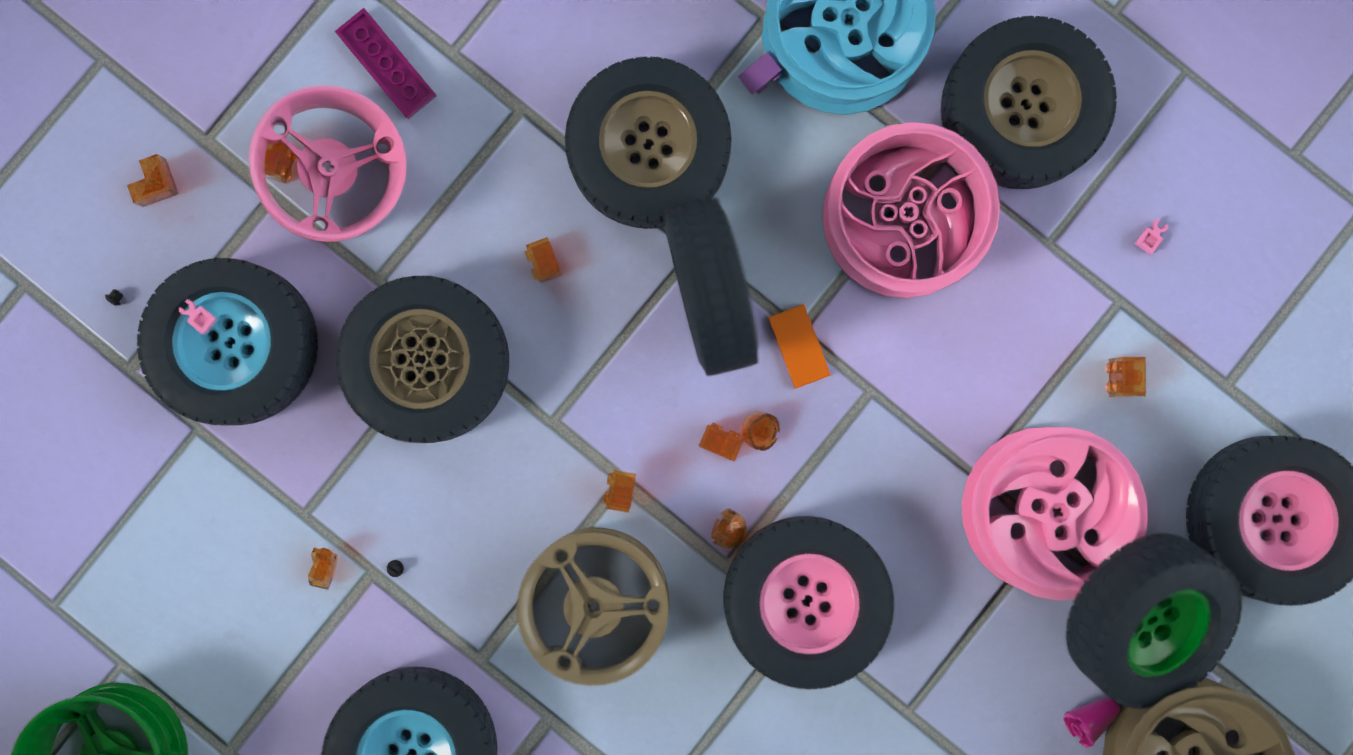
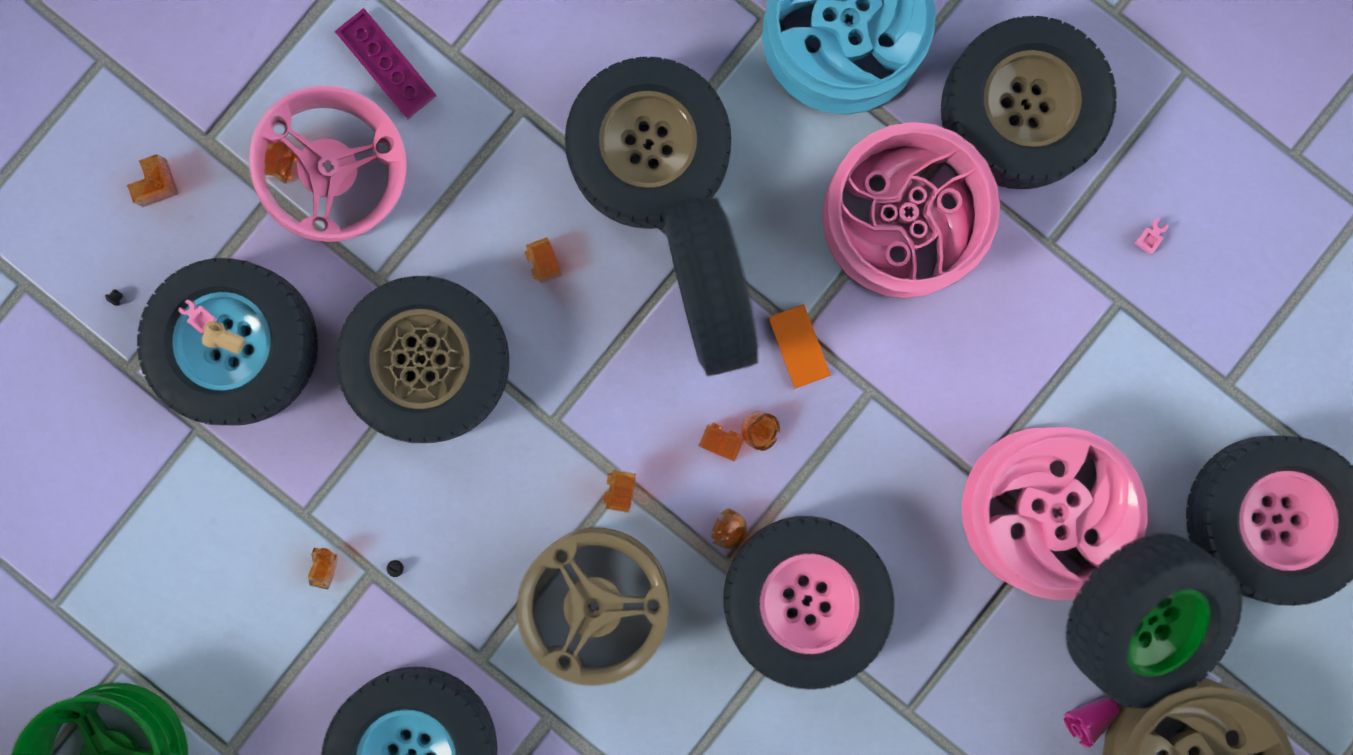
medium lavender brick [738,50,784,94] -> none
clear orange brick [1106,357,1146,397] -> none
none -> tan piece [202,321,246,355]

